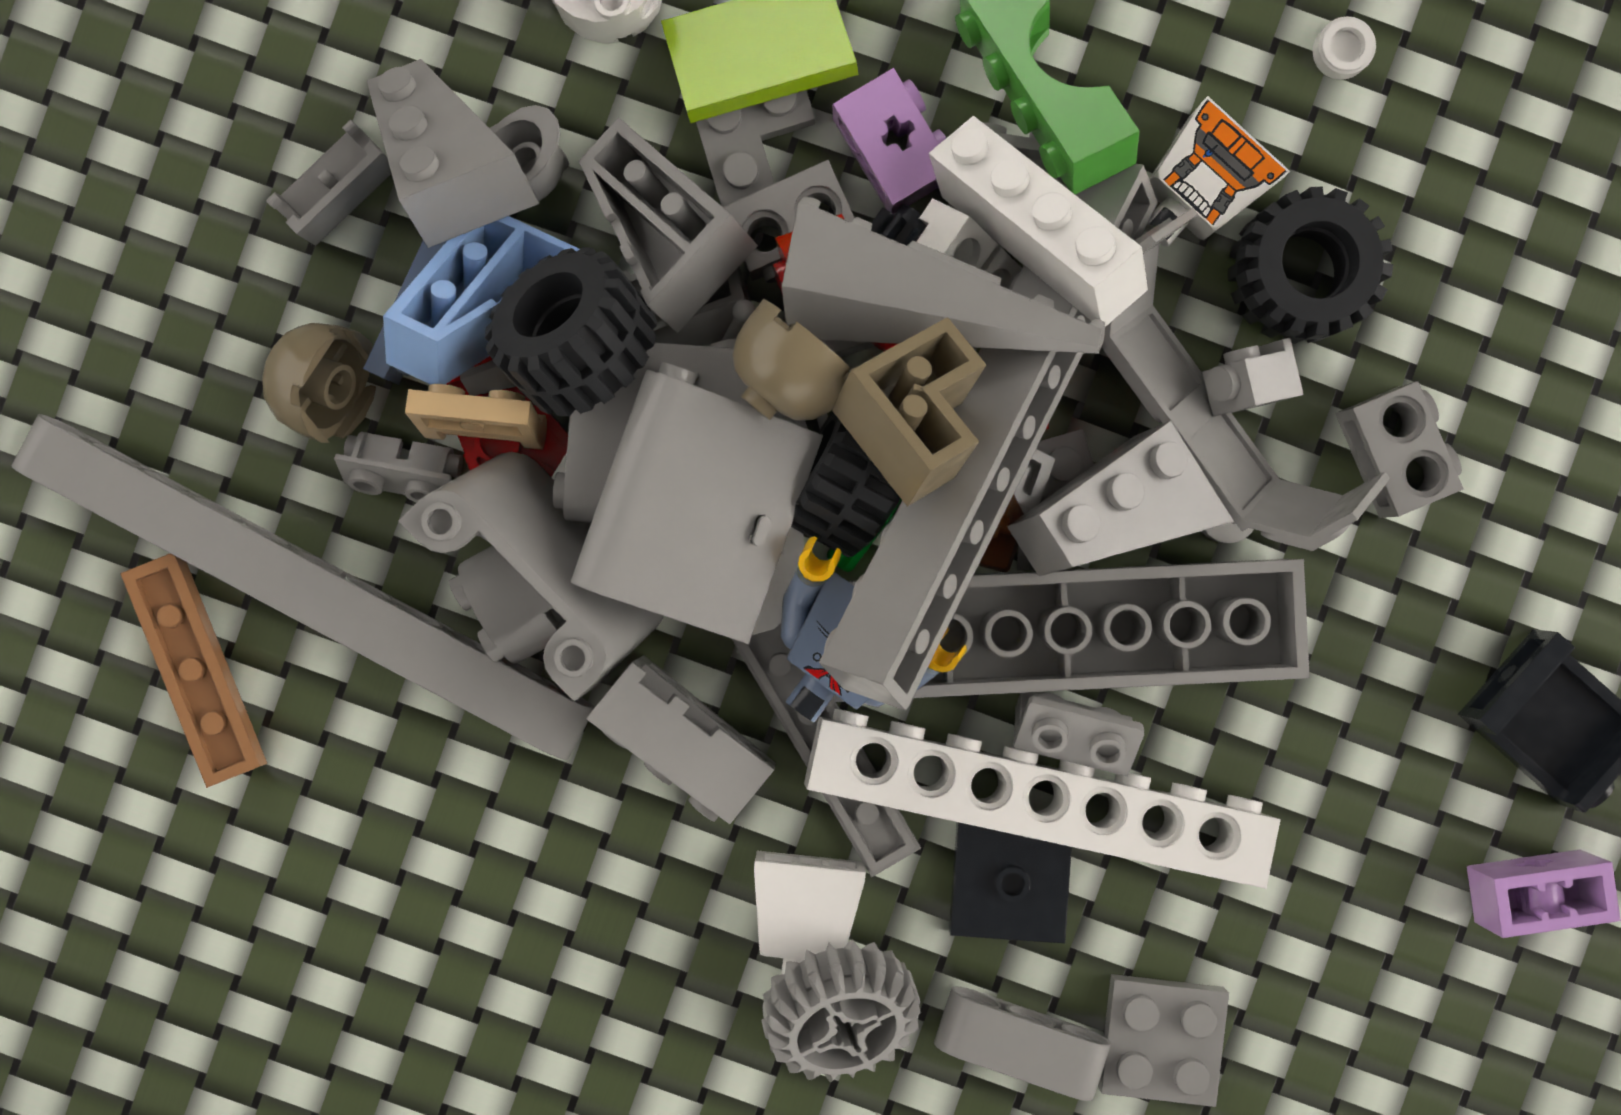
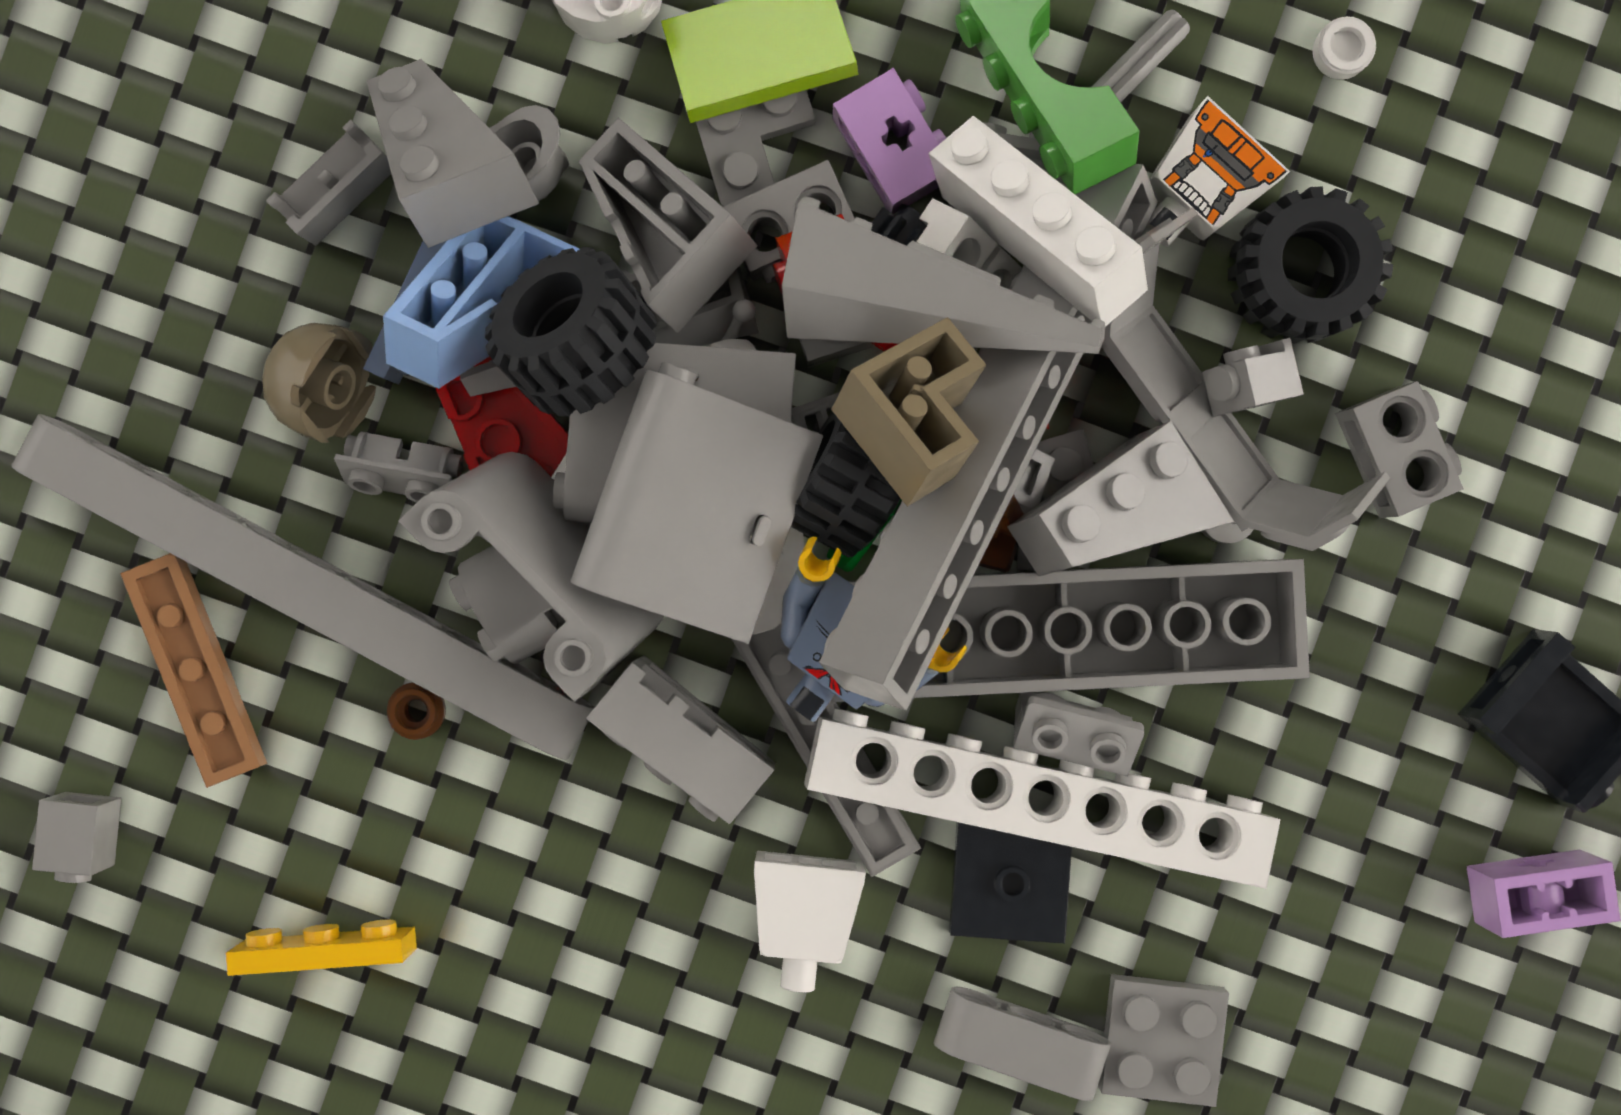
tan plate [405,384,547,450] -> none
dark tan cylinder [732,299,850,420] -> none
light grey gear [762,939,921,1082] -> none
none -> light grey brick [32,792,121,883]
none -> yellow plate [226,920,417,976]
none -> reddish brown plate [387,682,446,740]
none -> light grey axle [1092,9,1190,103]

